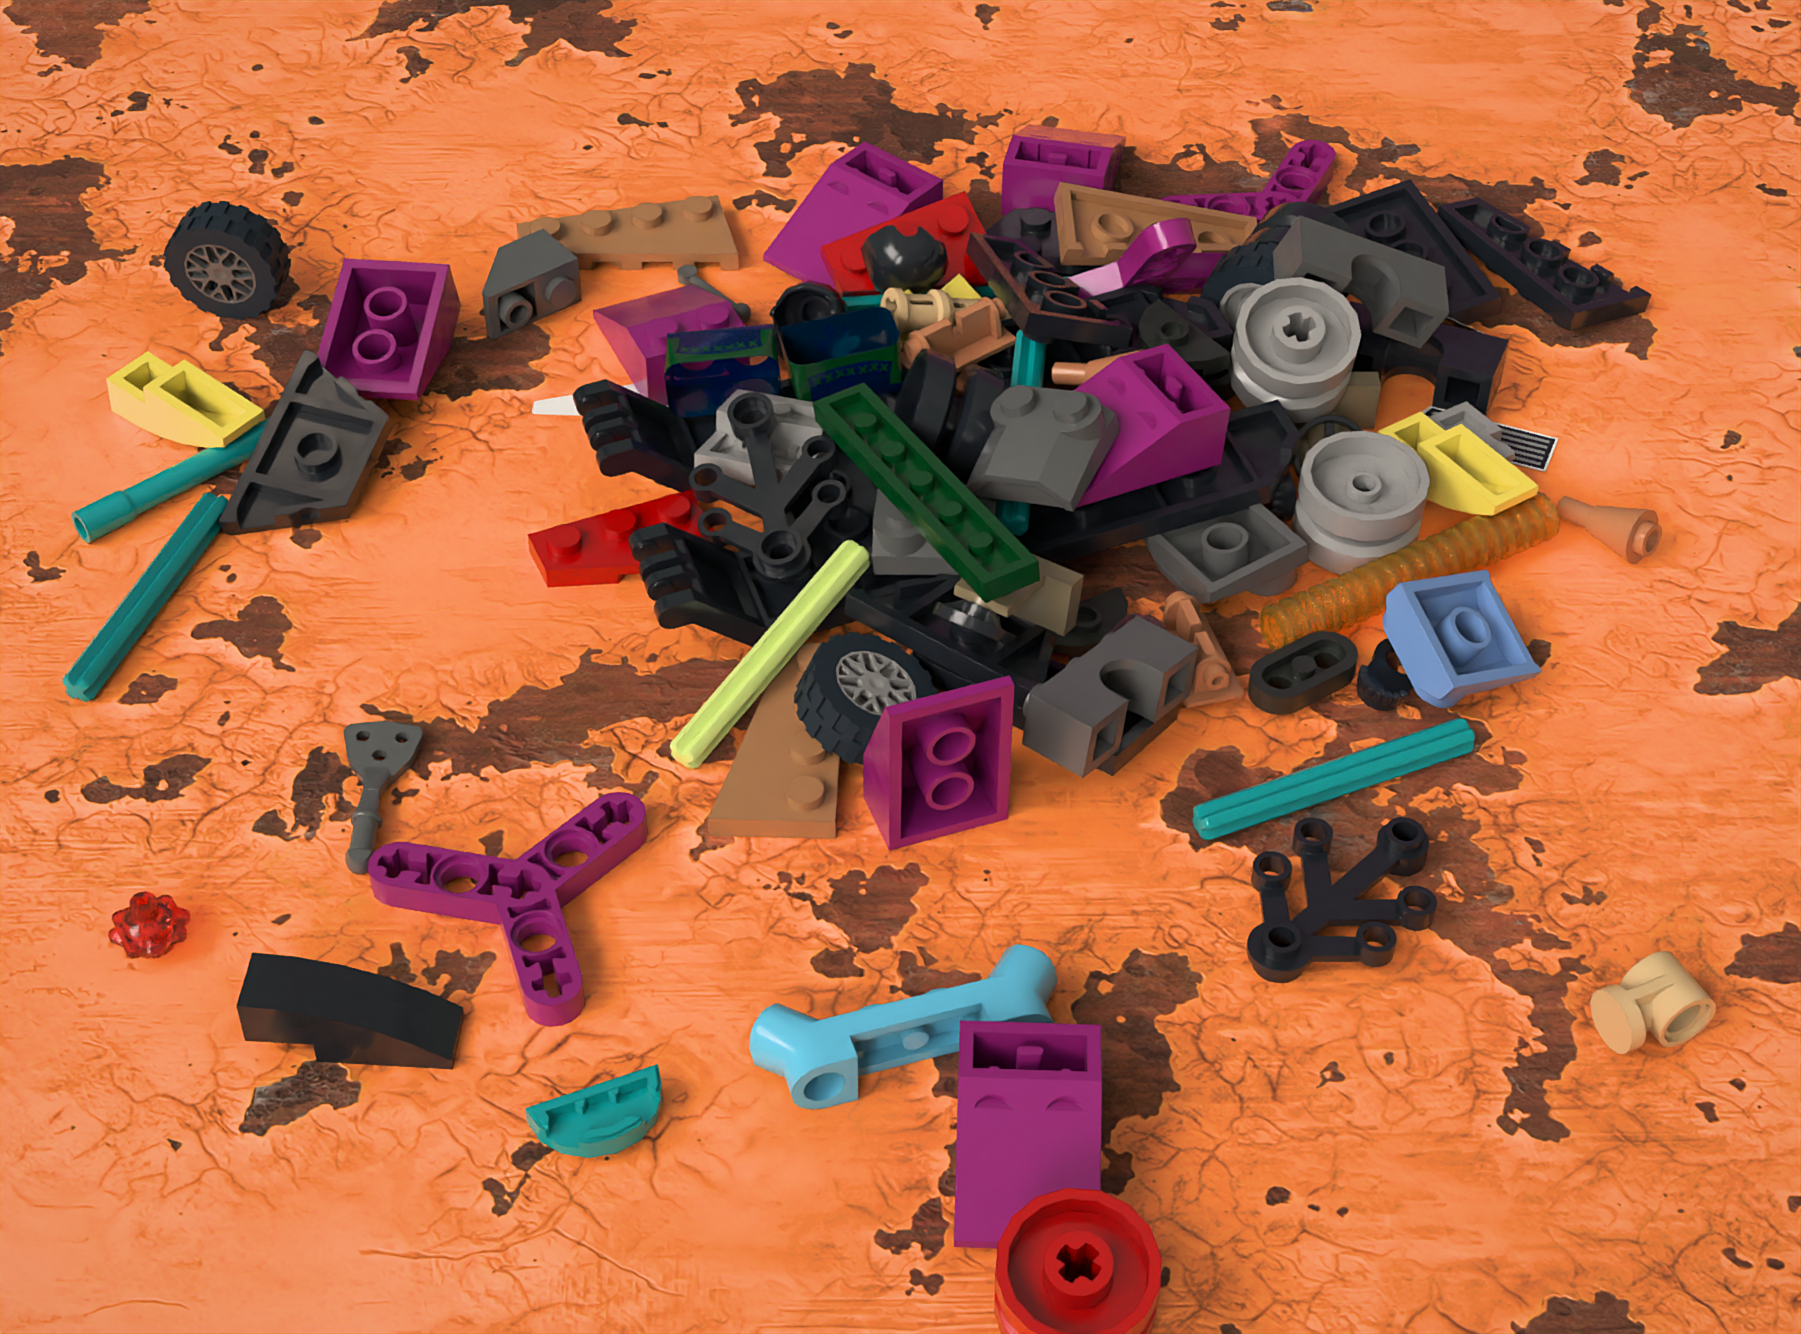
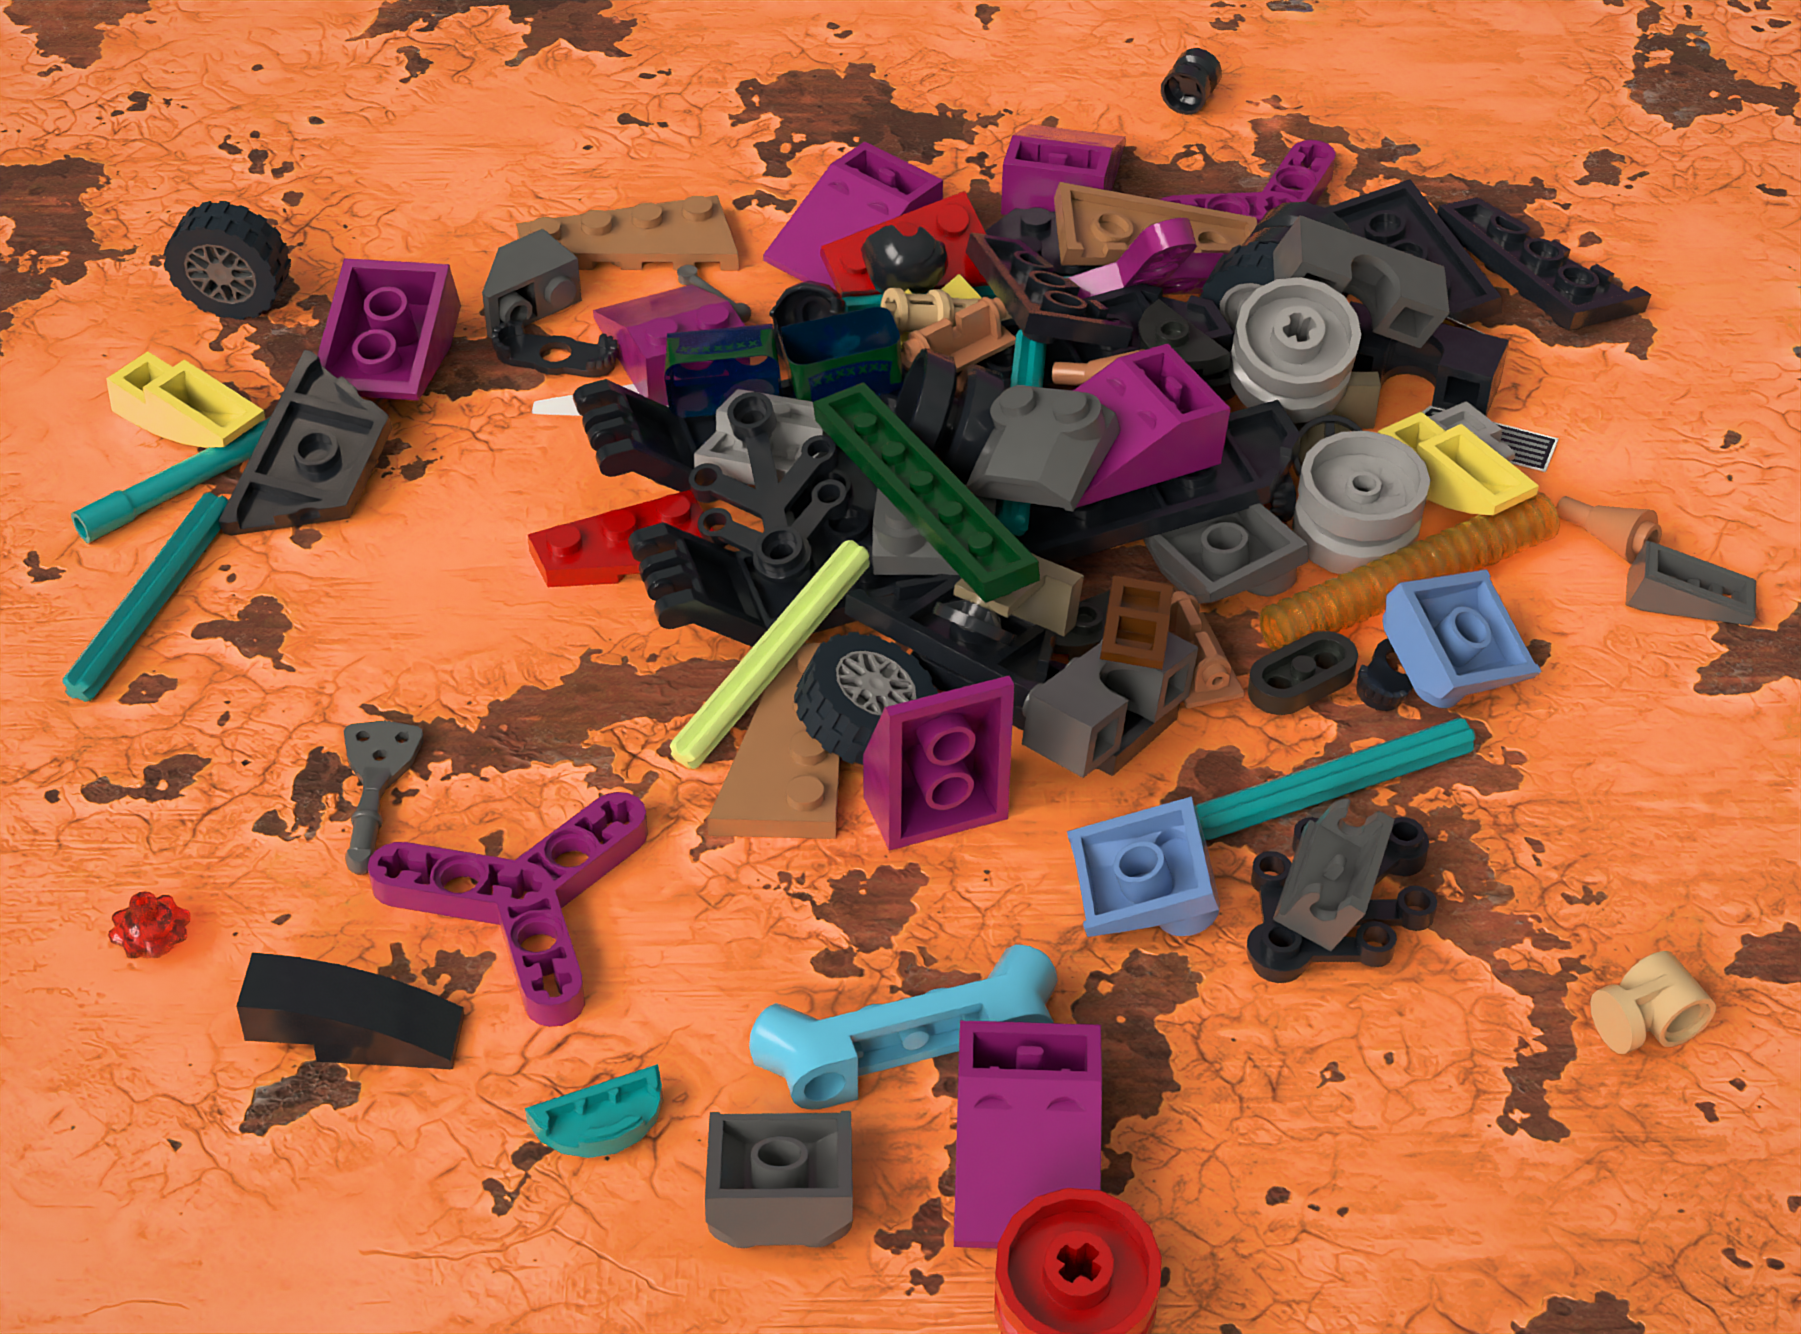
none -> black piece [491,320,618,377]
none -> dark grey slope [705,1111,853,1248]
none -> medium blue slope [1067,797,1220,937]
none -> reddish brown slope [1100,575,1174,670]
none -> black wheel [1160,48,1222,115]
none -> dark grey hinge [1273,799,1395,951]
none -> dark grey slope [1625,540,1756,626]

